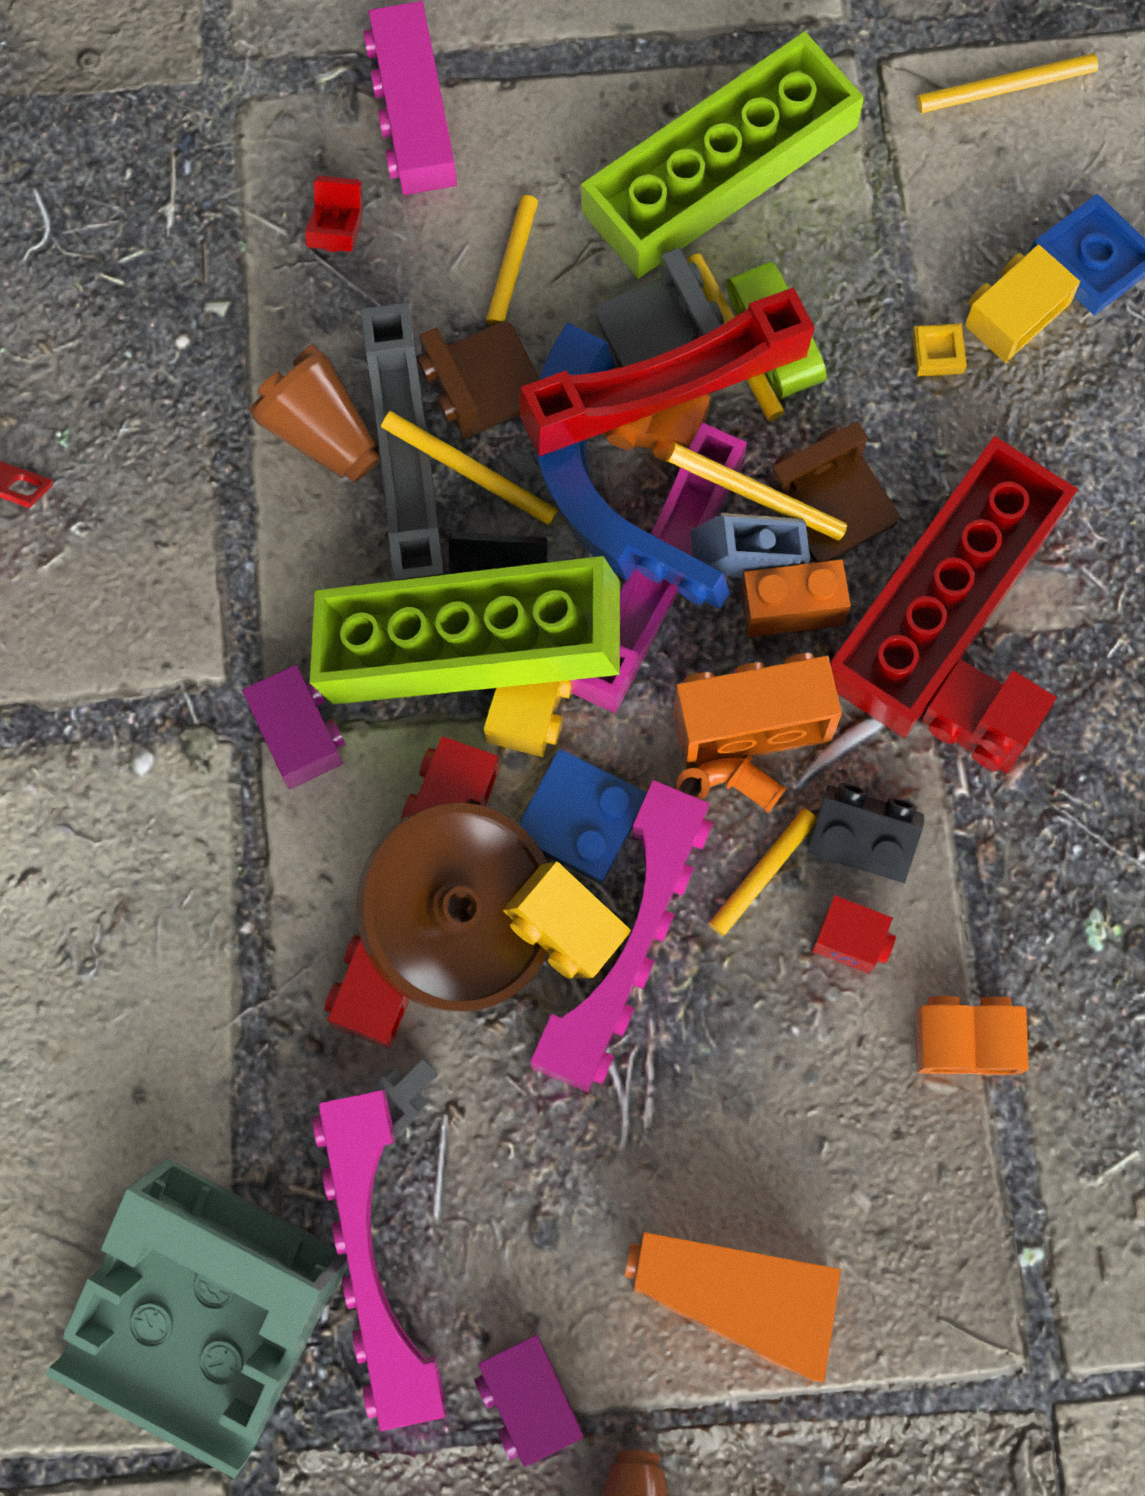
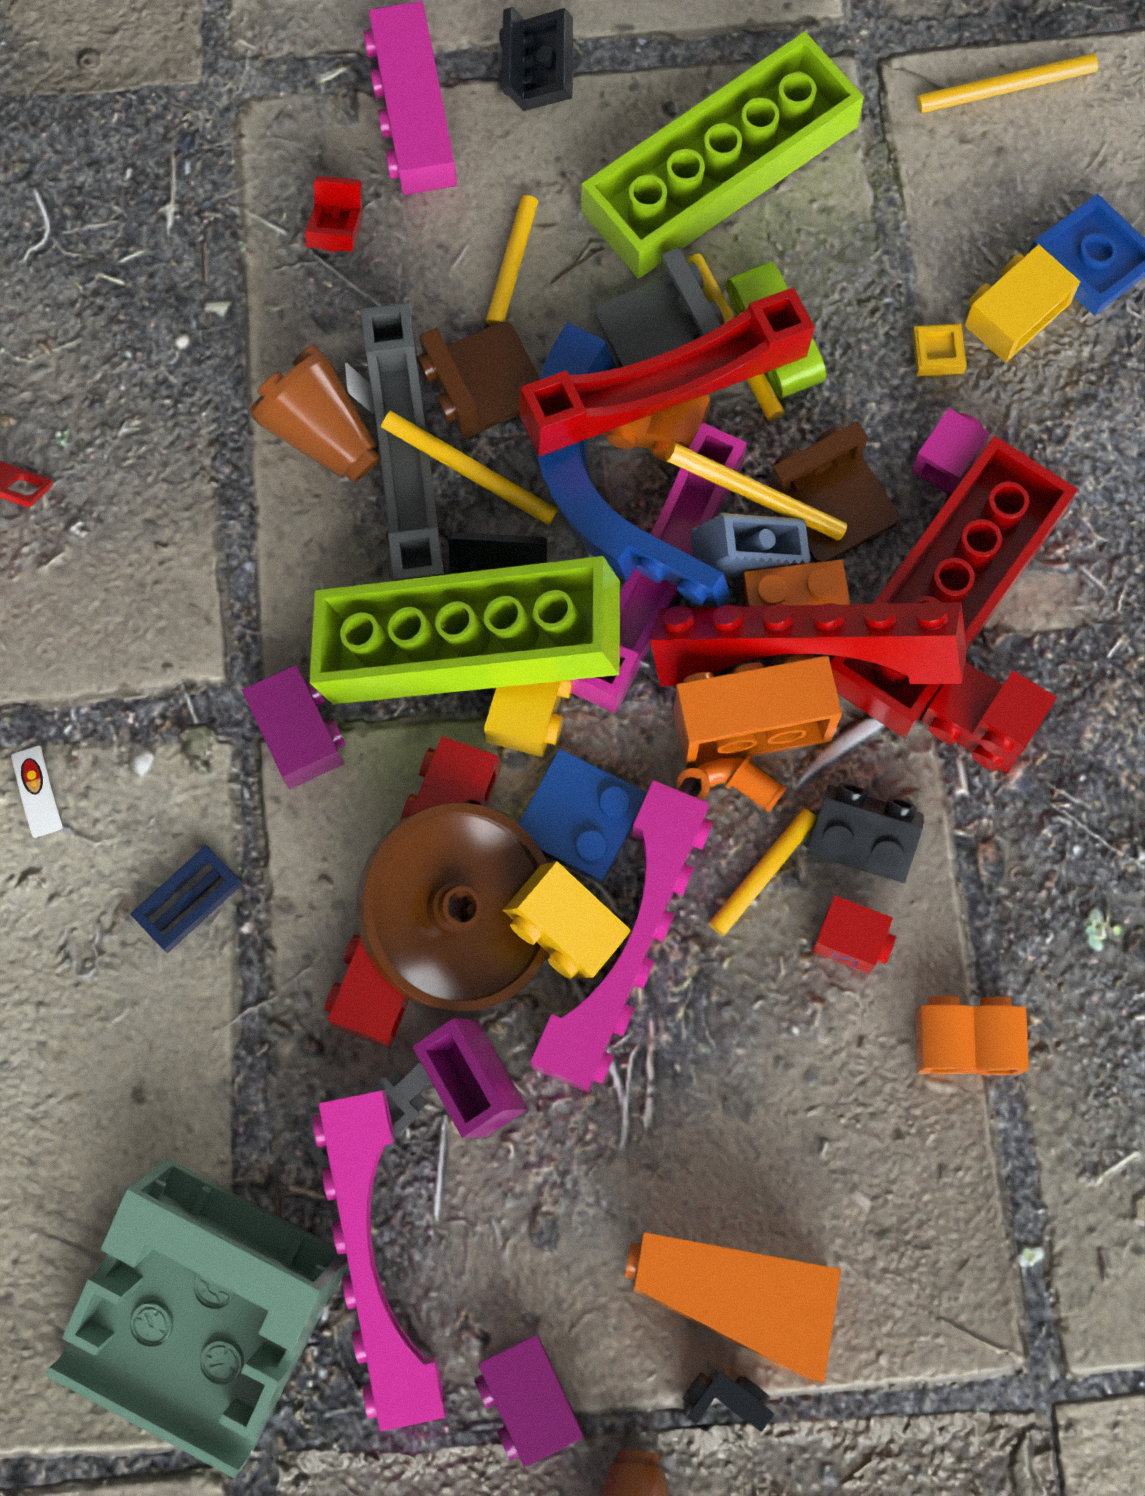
none -> white sticker [11,746,63,838]
none -> dark blue tile [130,845,243,954]
none -> white sticker [345,363,375,415]
none -> magenta piece [412,1018,528,1138]
none -> black bracket [498,7,573,112]
none -> red arch [650,601,967,686]
none -> black bracket [682,1370,775,1432]
none -> dark pink brick [911,408,990,496]

